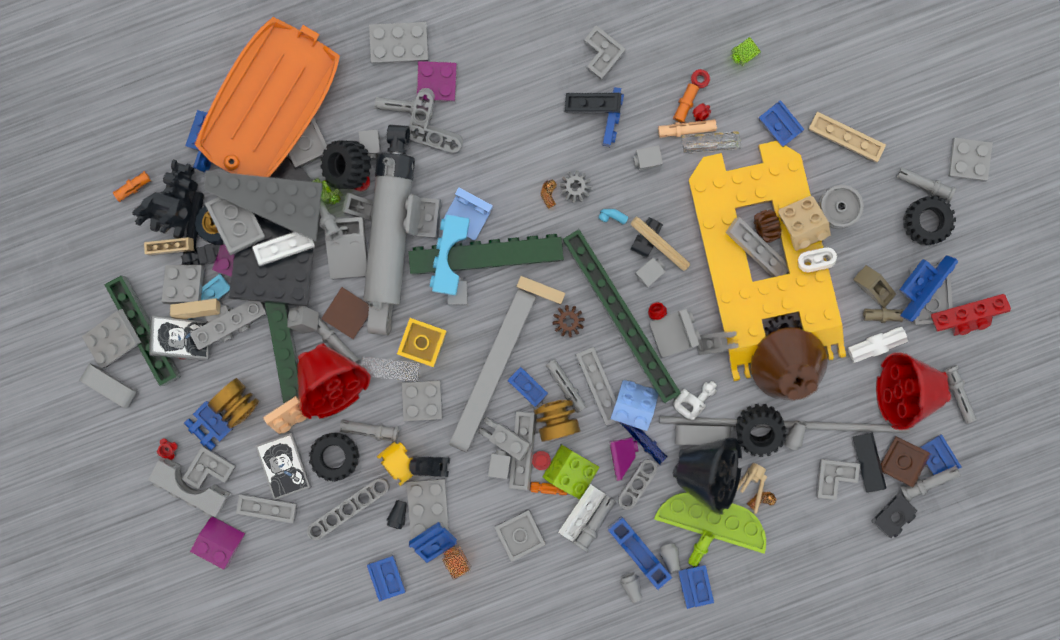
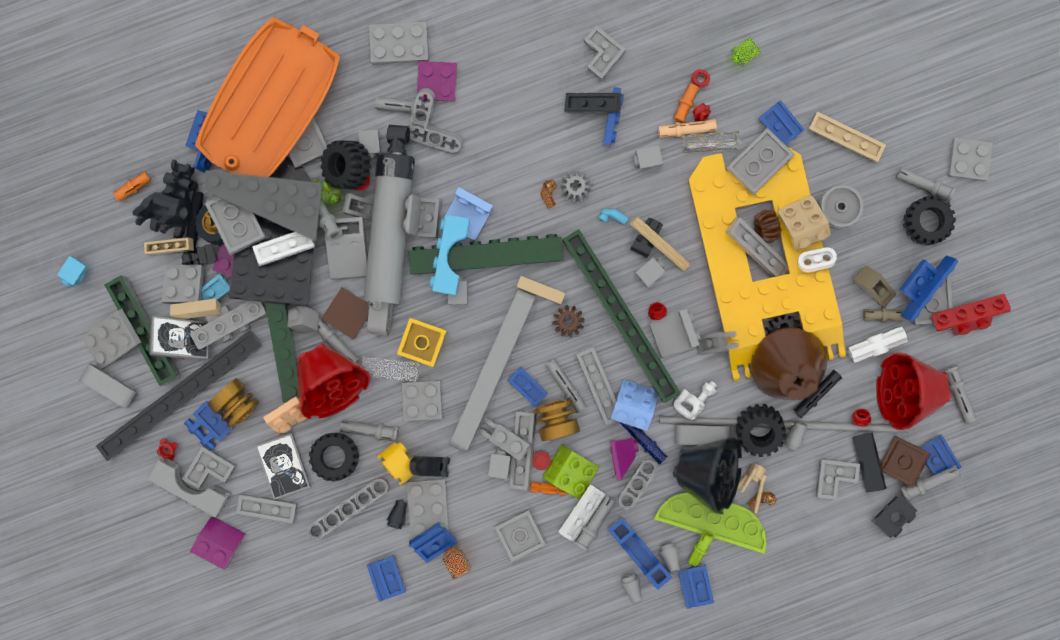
none -> medium azure brick [57,256,90,287]
none -> black plate [96,330,262,461]
none -> light grey tile [726,128,795,195]
none -> black pin [793,370,842,419]
none -> red plate [852,409,871,426]

